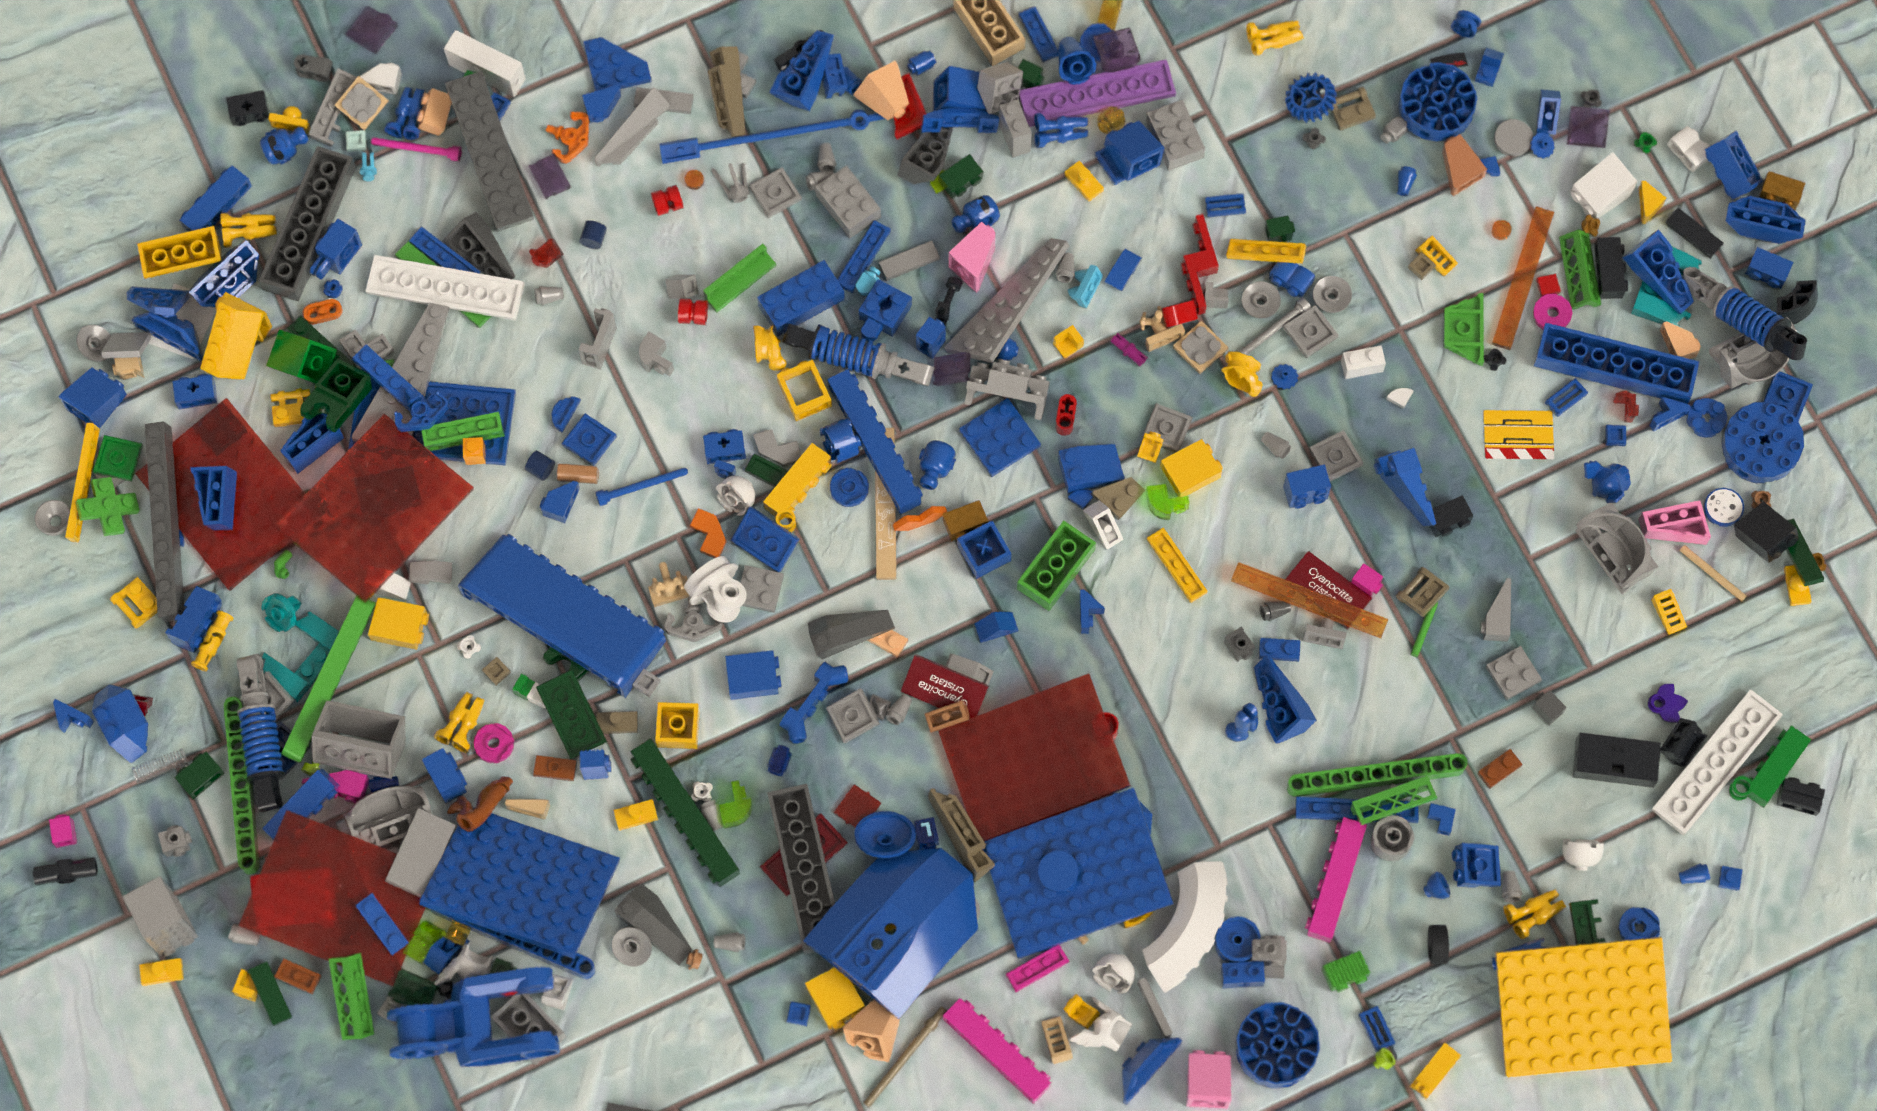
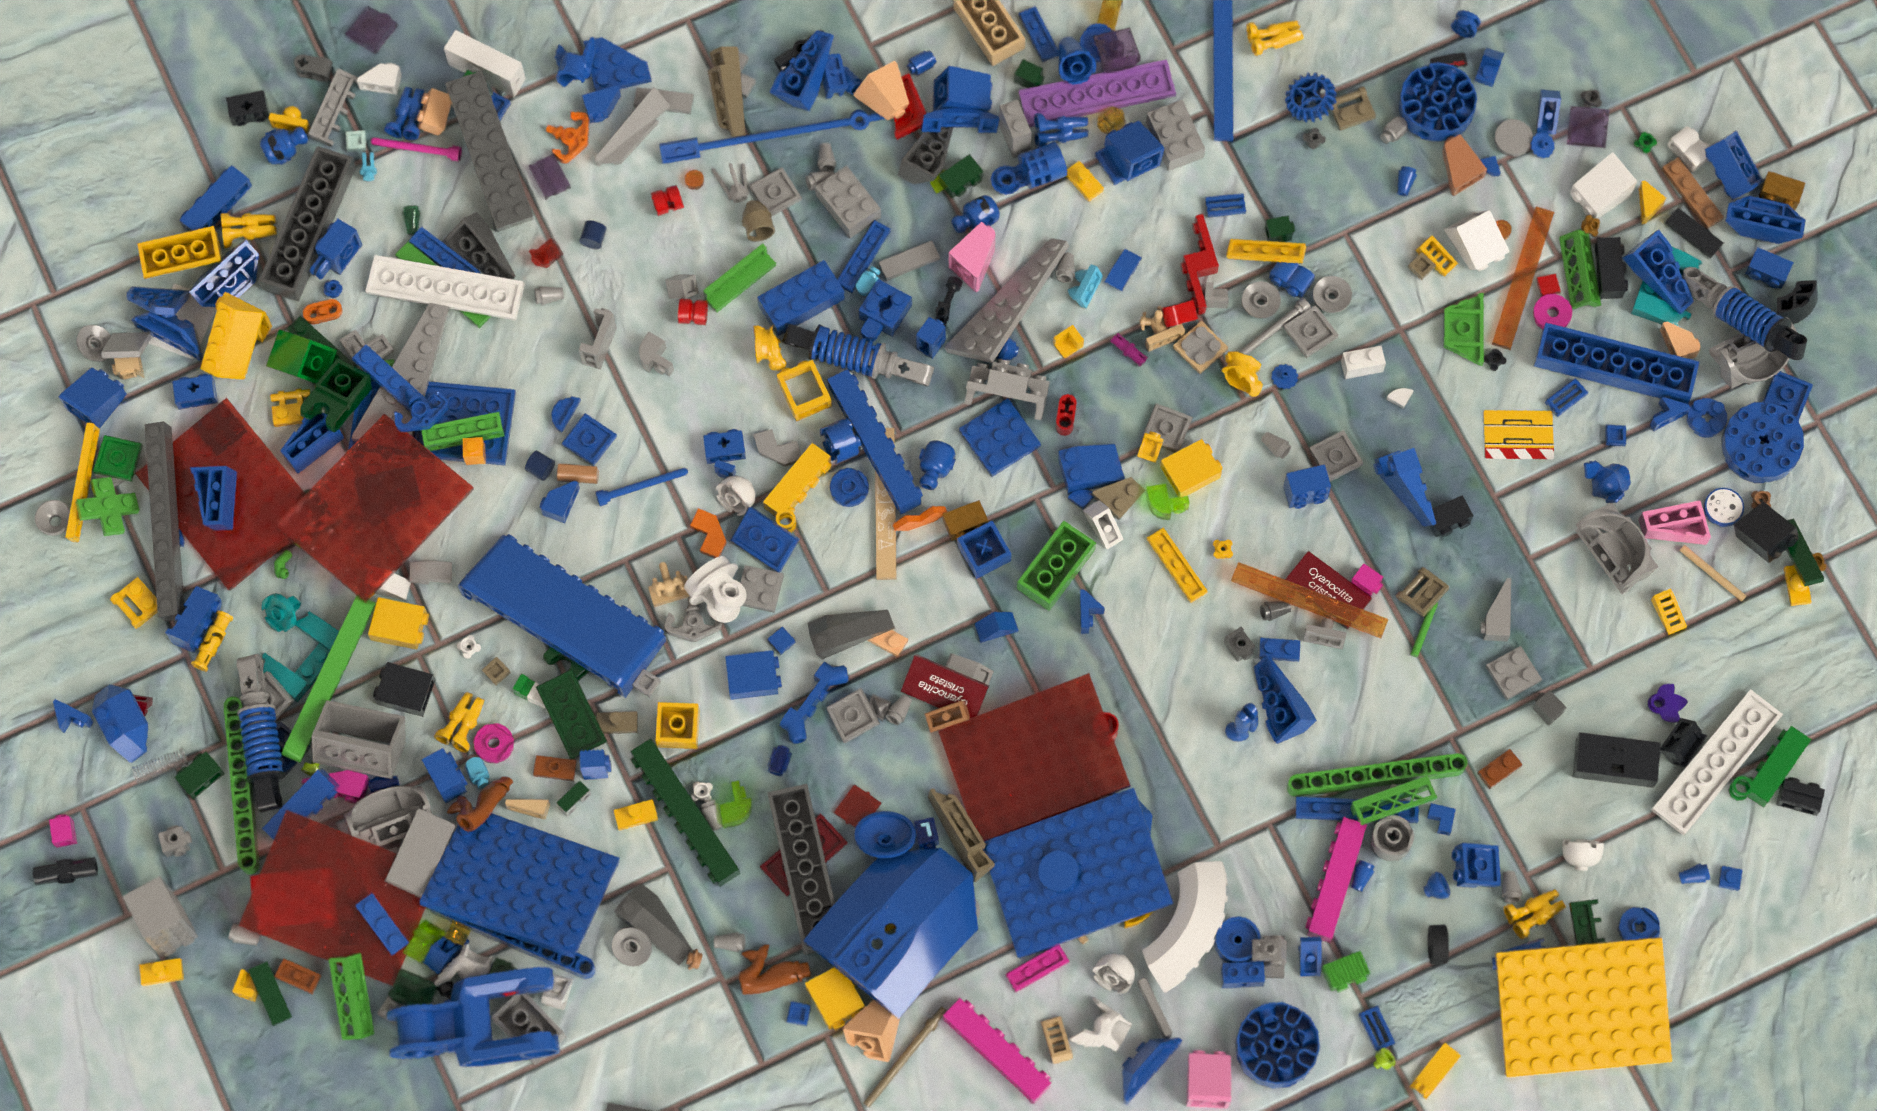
light grey piece [335,76,389,130] -> none
dark green tile [745,453,788,487] -> none
clear purple plate [933,352,971,387] -> none
light grey slope [977,62,1023,114] -> none
yellow bracket [1064,994,1100,1030] -> none
clear red bracket [1613,391,1639,423] -> none
none -> black brick [373,662,435,717]
none -> clear green cone [402,205,421,235]
none -> medium azure arm [466,757,489,789]
none -> blue helmet [555,37,596,87]
none -> dark green piece [556,781,591,817]
none -> dark orange piece [738,944,811,995]
none -> dark tan helmet [742,200,775,242]
none -> blue tile [767,626,796,655]
none -> blue cylinder [991,142,1067,195]
none -> blue tile [1213,0,1234,141]
none -> yellow plate [1213,539,1233,559]
none -> blue slope [1298,937,1322,977]
none -> blue cone [1351,860,1375,892]
none -> white slope [1444,210,1510,271]
none -> medium nougat plate [1662,157,1724,229]

